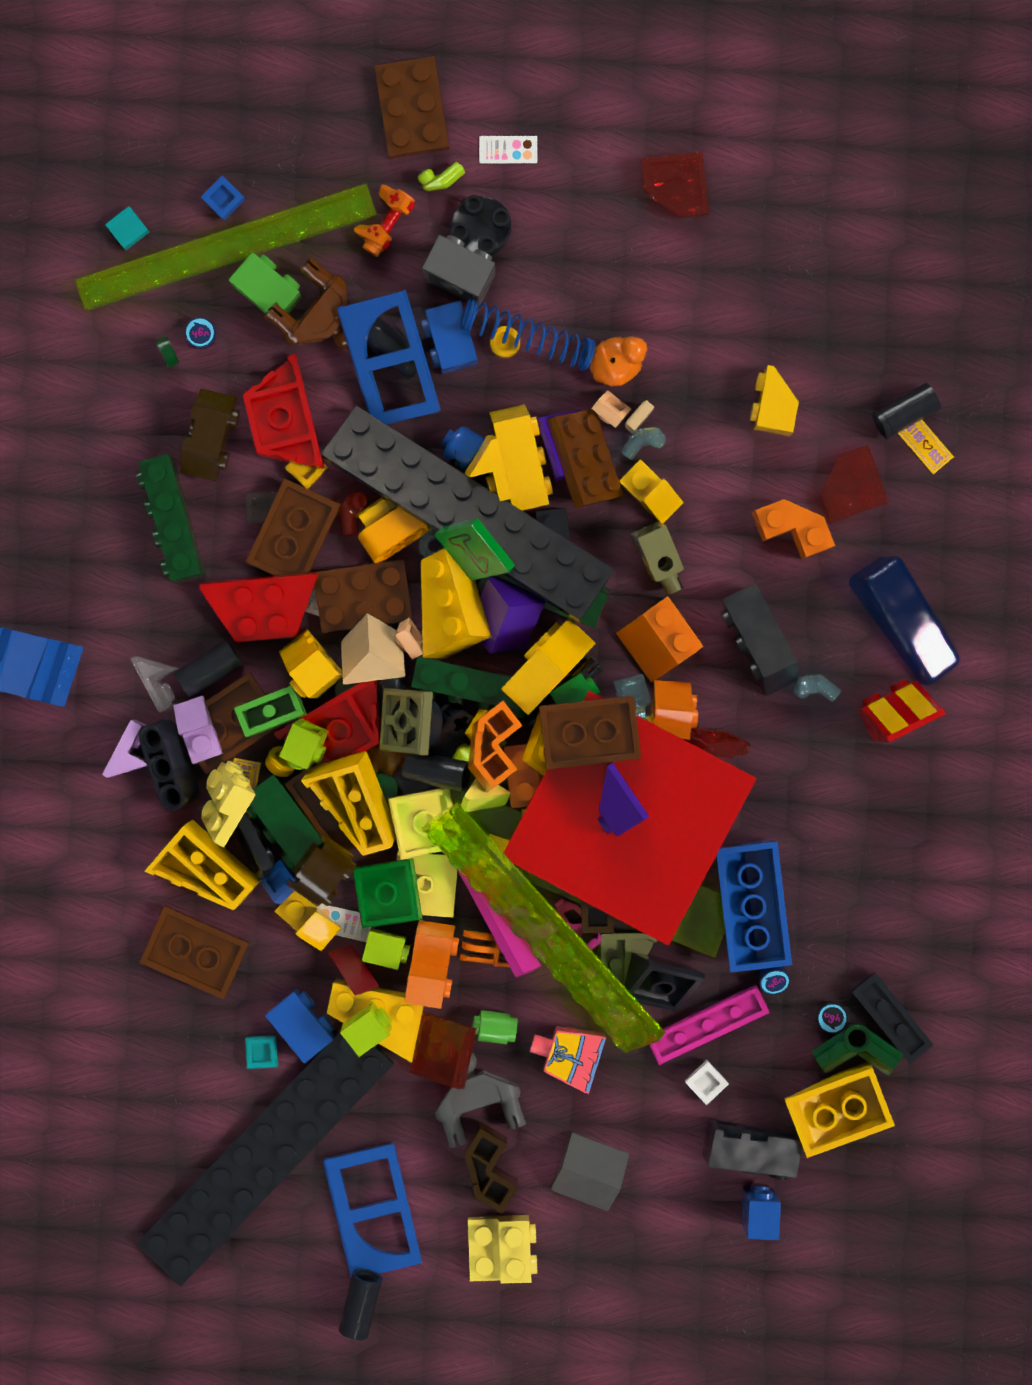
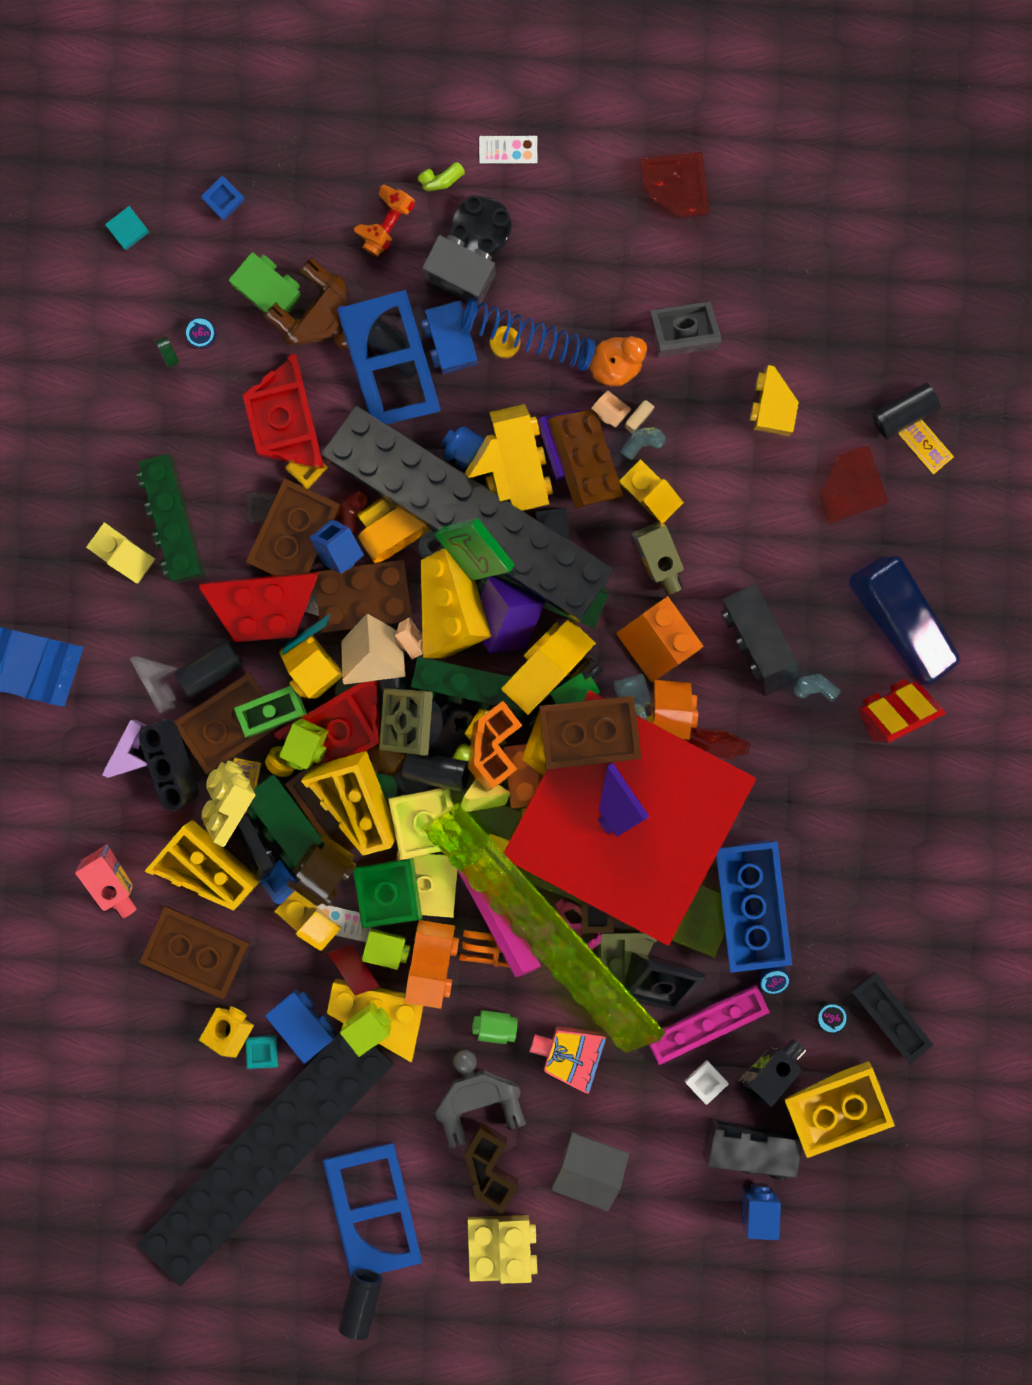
clear neon green plate [75,184,377,311] -> none
lavender slope [173,696,223,764] -> none
dark brown brick [180,388,240,481] -> none
reddish brown plate [374,56,449,159] -> none
clear red plate [410,1013,477,1089] -> none
orange brick [751,499,835,559] -> none
dark green piece [811,1023,904,1076] -> none
none -> coral torso [75,844,137,919]
none -> light yellow slope [86,523,156,584]
none -> yellow brick [199,1006,254,1057]
none -> teal sticker [281,614,331,655]
none -> blue brick [310,519,364,574]
none -> dark grey slope [650,301,721,358]
none -> black torso [736,1038,806,1107]

